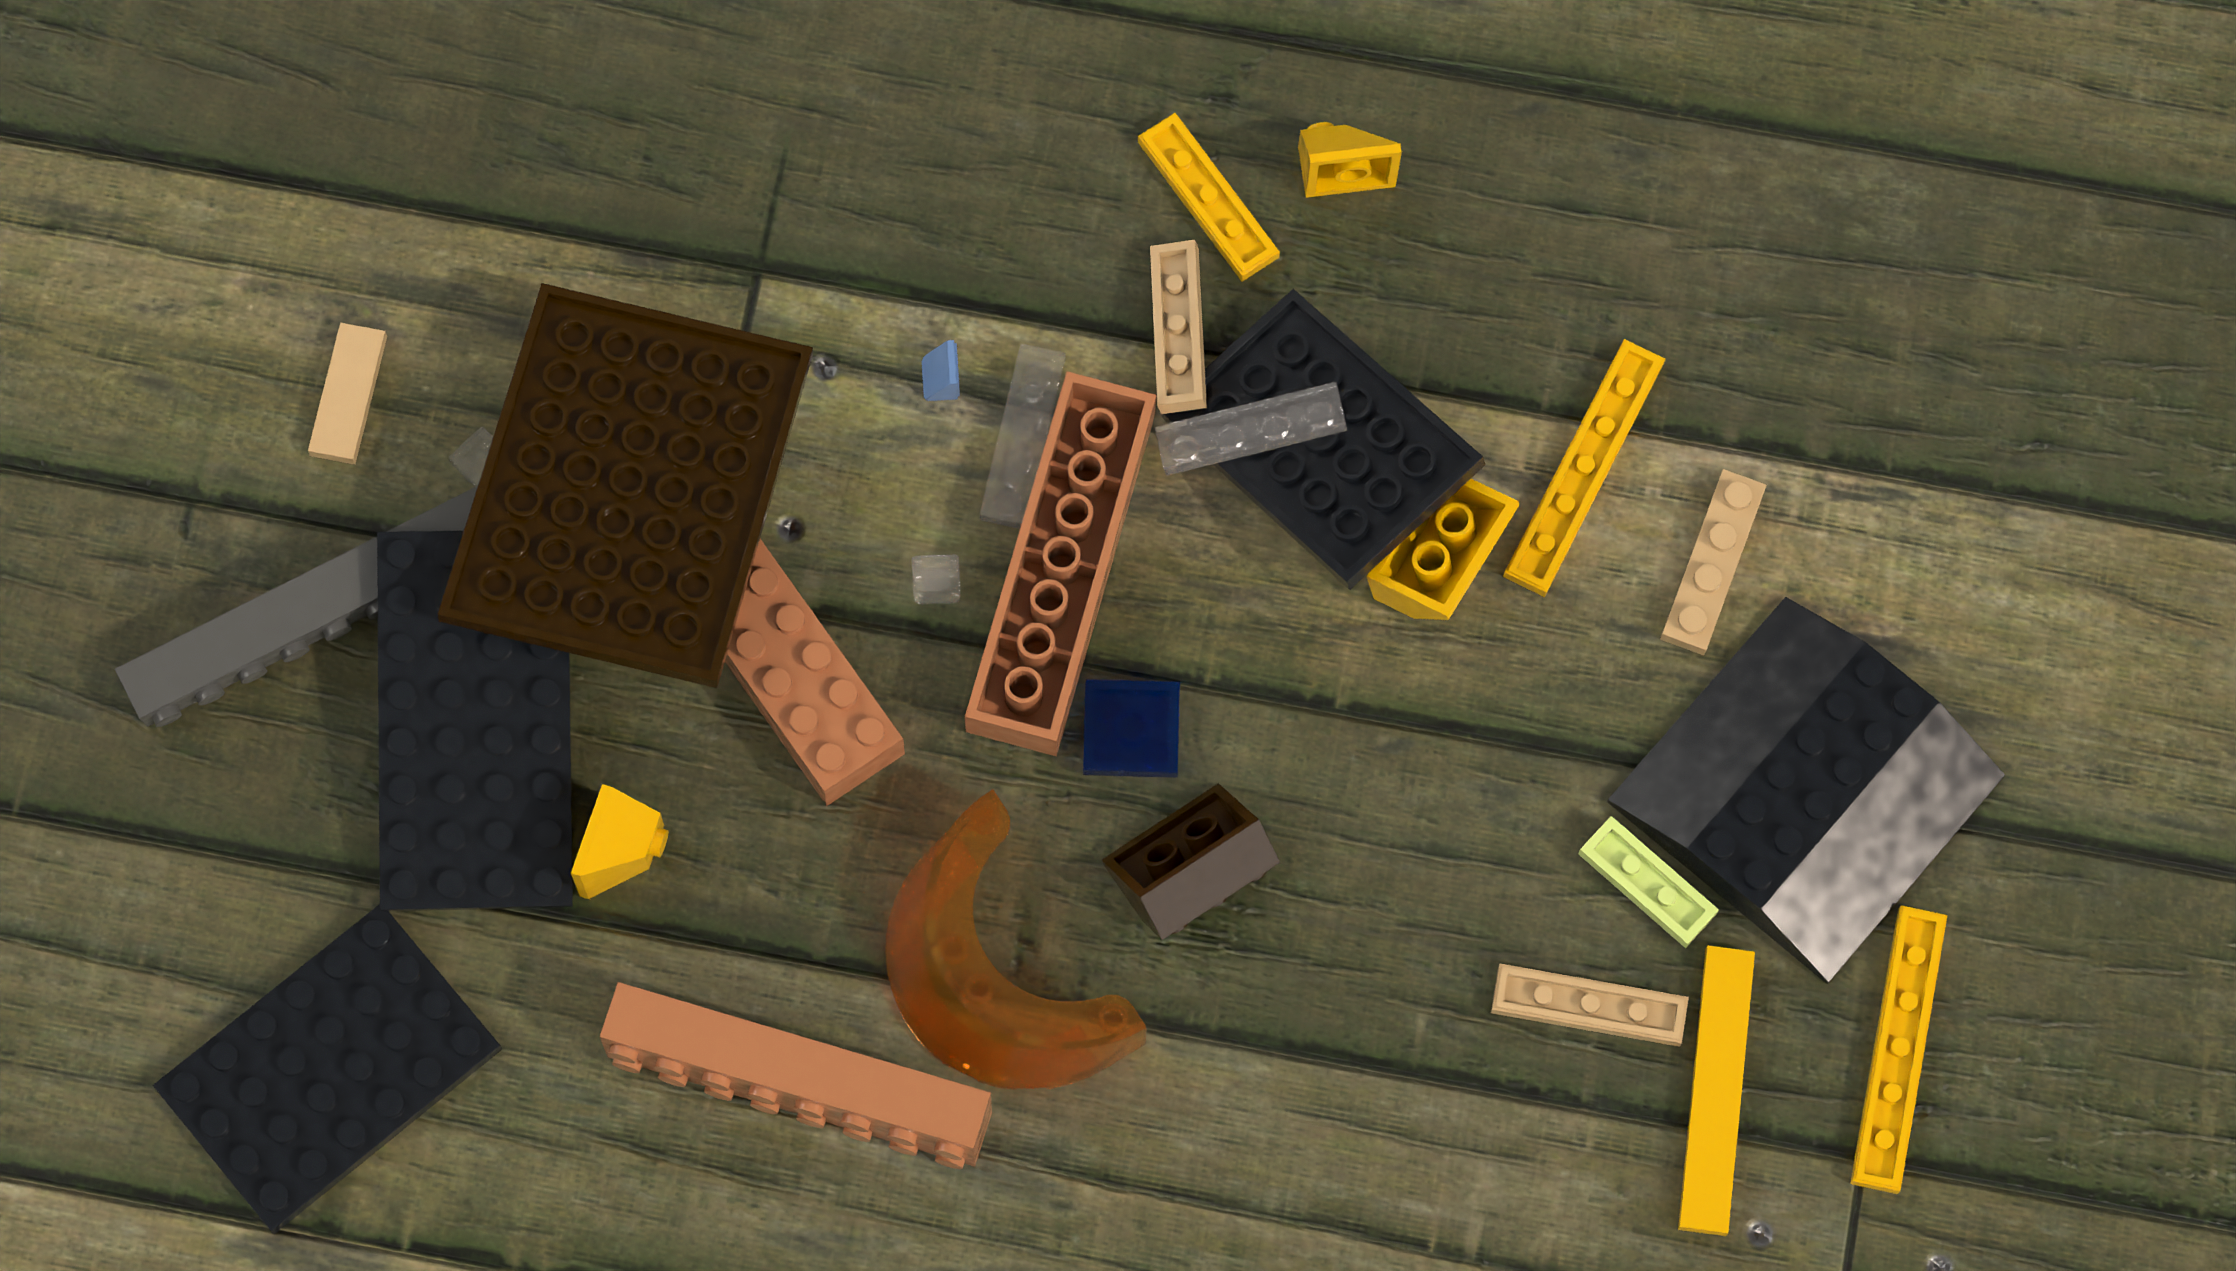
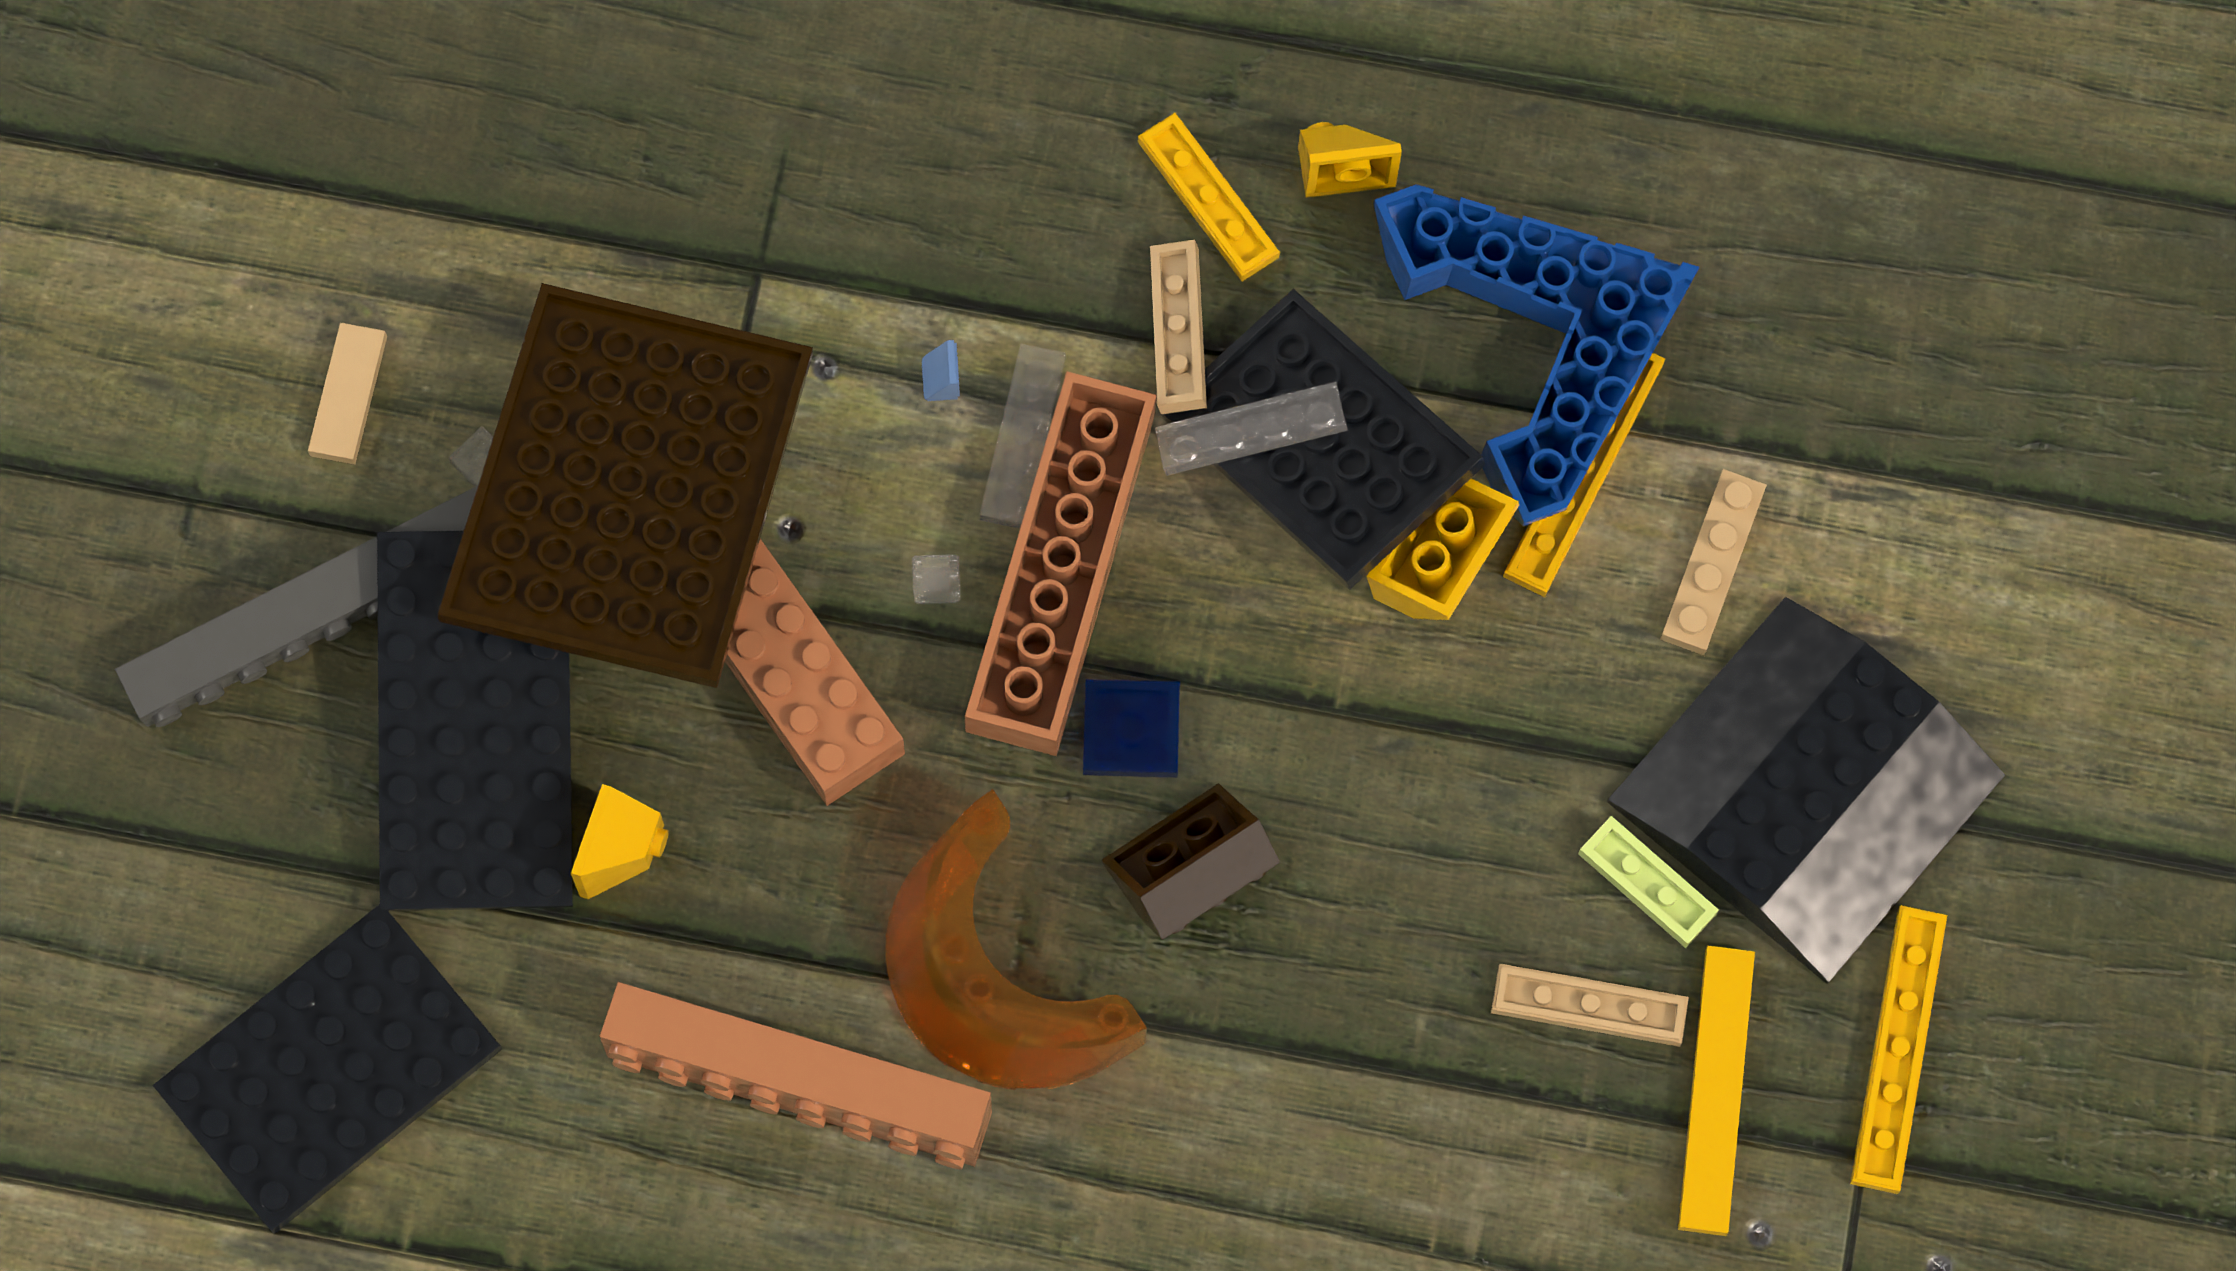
none -> blue wedge [1374,184,1699,526]

